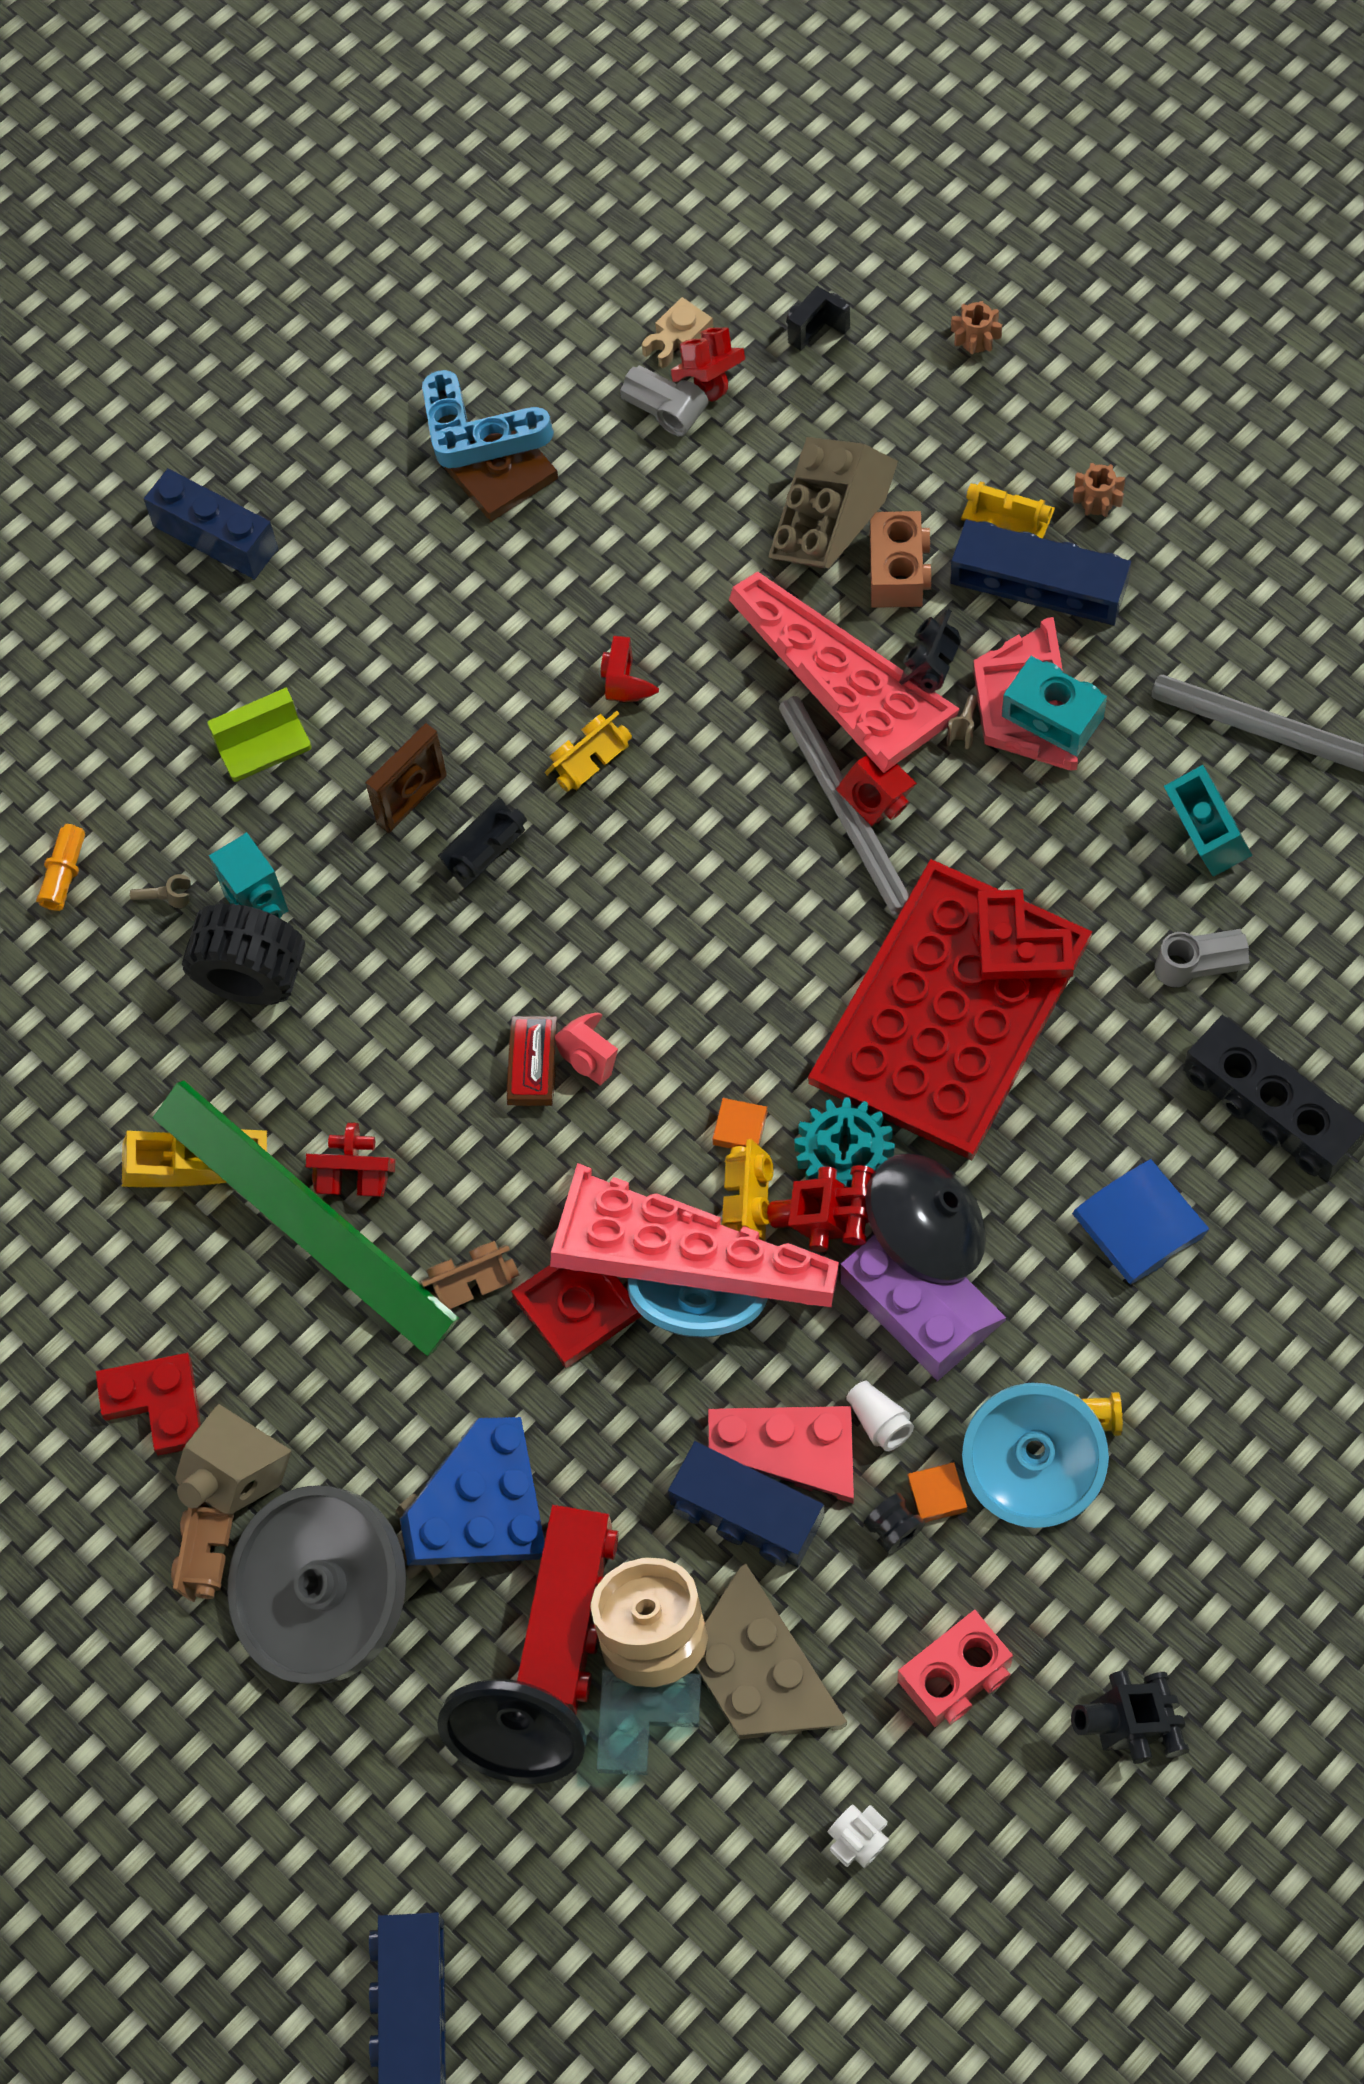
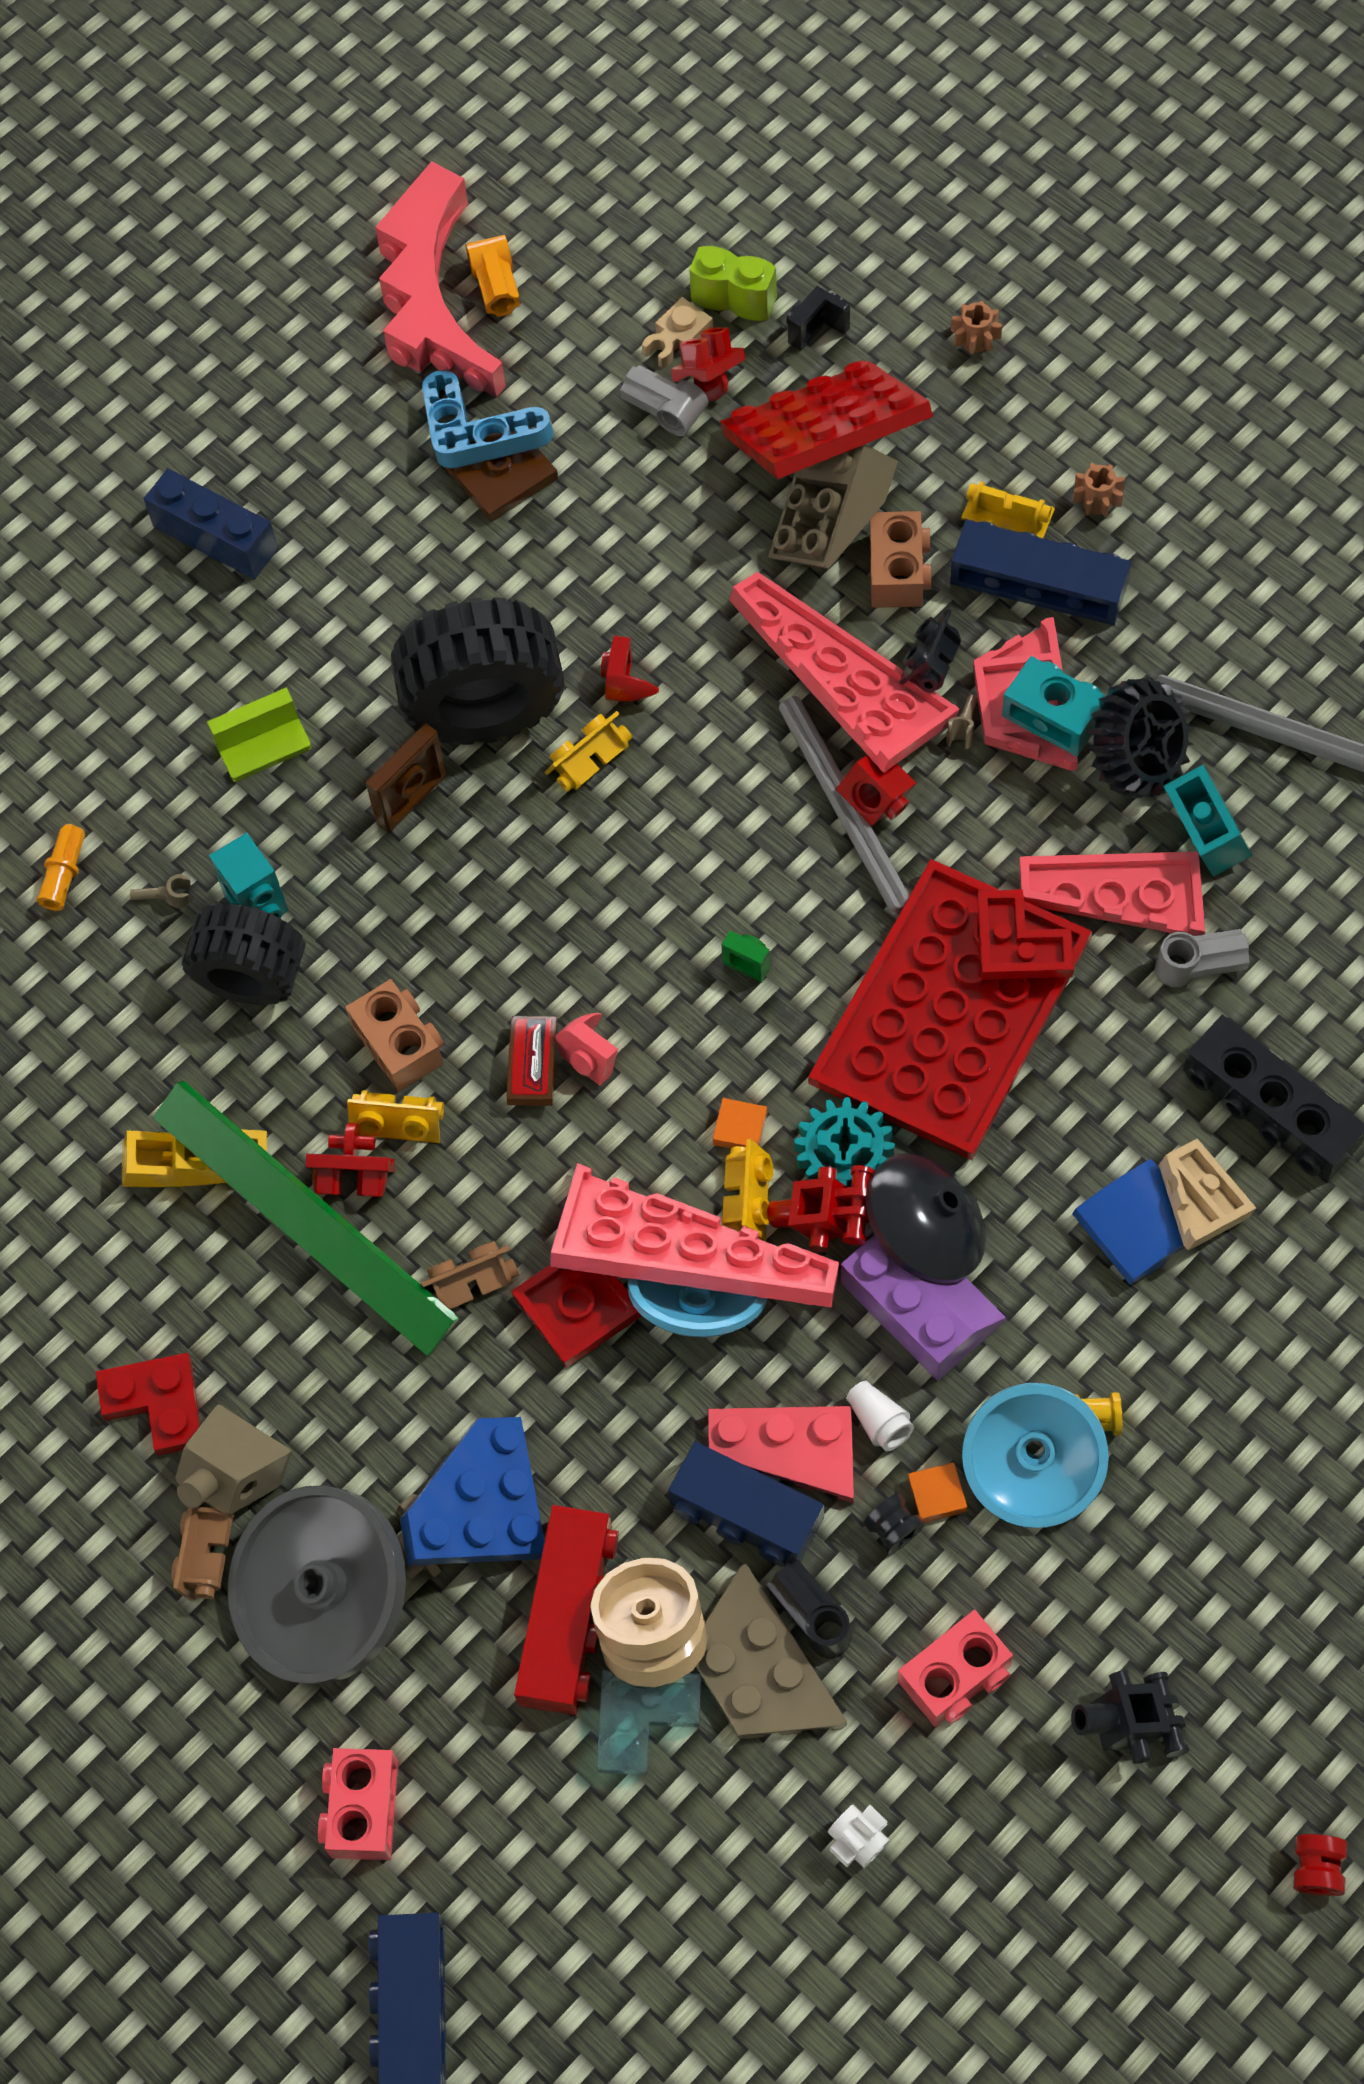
black dish [437,1679,587,1784] -> none
black hinge [438,797,527,889] -> none
none -> coral brick [318,1748,399,1860]
none -> nougat brick [345,979,444,1093]
none -> yellow hinge [347,1090,444,1143]
none -> coral arch [375,161,506,398]
none -> black tyre [391,597,565,745]
none -> light orange piece [465,235,520,317]
none -> lime brick [689,246,777,321]
none -> red plate [720,361,933,480]
none -> green plate [721,930,770,983]
none -> black piece [766,1560,851,1658]
none -> coral wing [1019,851,1205,936]
none -> black gear [1087,678,1194,798]
none -> tan wing [1159,1138,1256,1251]
none -> red wheel [1293,1834,1348,1896]

